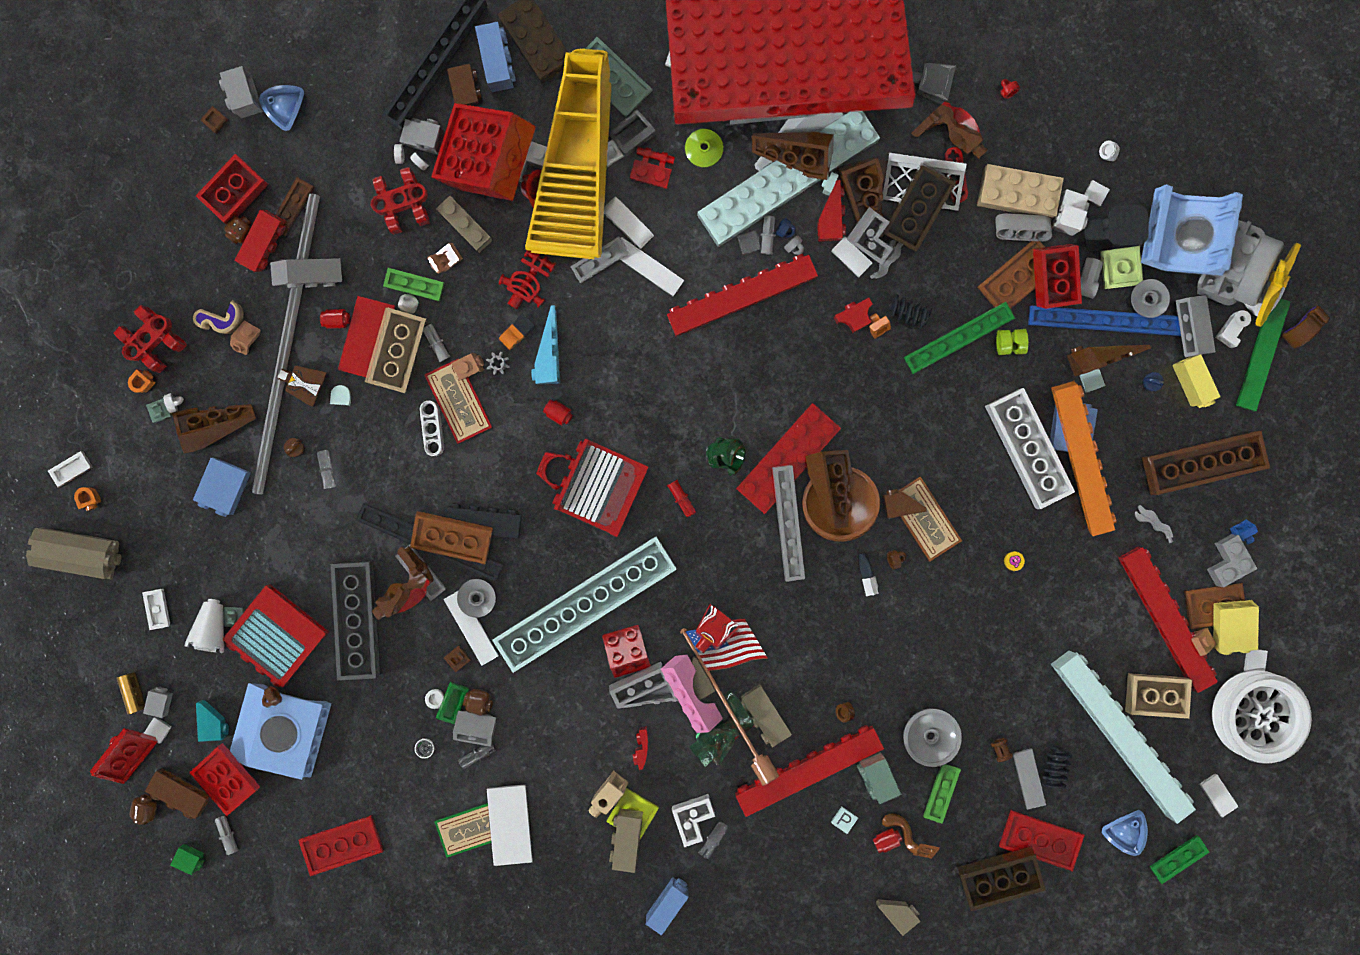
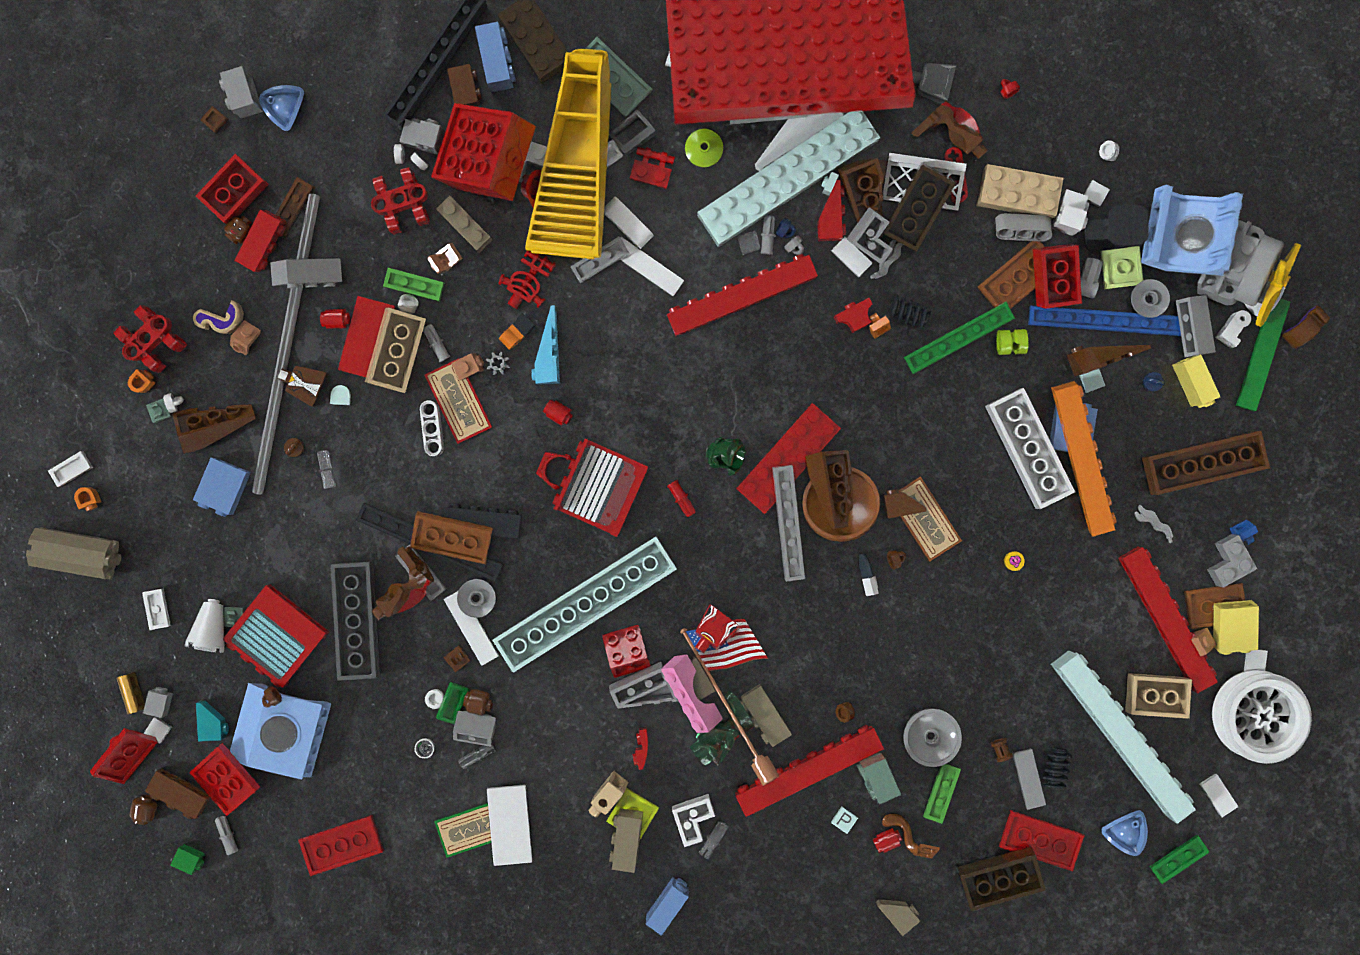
reddish brown wedge [752,132,834,180] -> none

